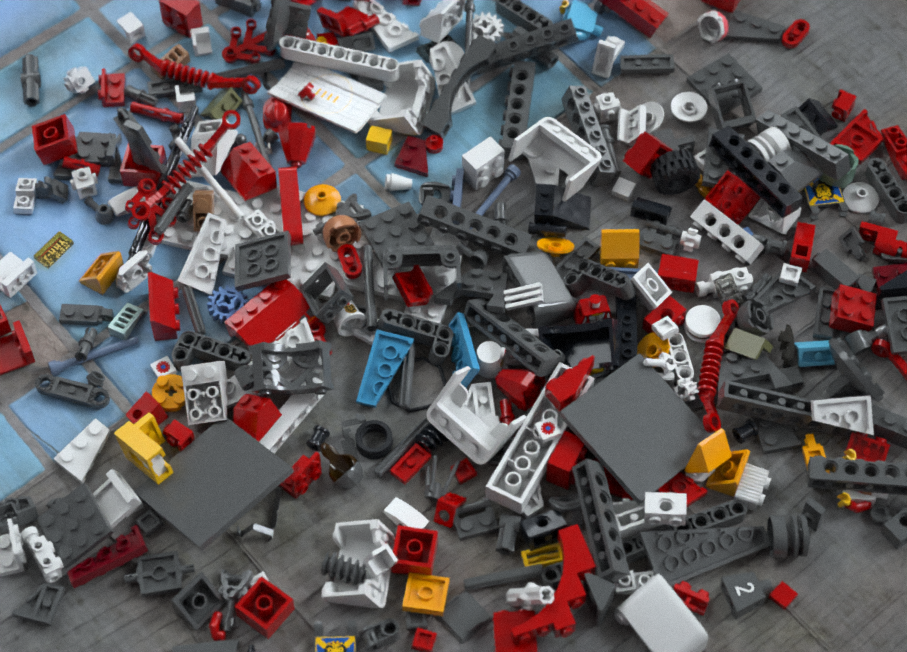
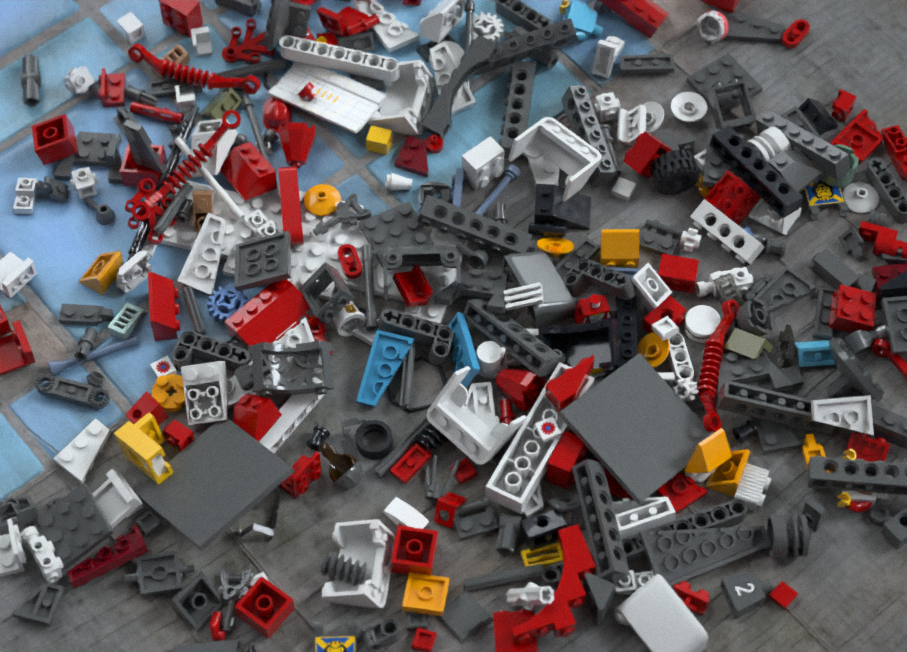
clear yellow tile [34,231,74,269] -> none
red pin [62,156,101,176] -> none
white slope [108,186,145,217] -> none
nougat cylinder [322,215,361,252] -> none
white panel [363,544,398,578] -> none
black panel [630,197,672,225] -> none
white bar [643,352,677,374] -> none
white brick [644,492,686,526] -> none
white tile [779,263,802,287] -> none
red slope [789,222,816,273] -> none

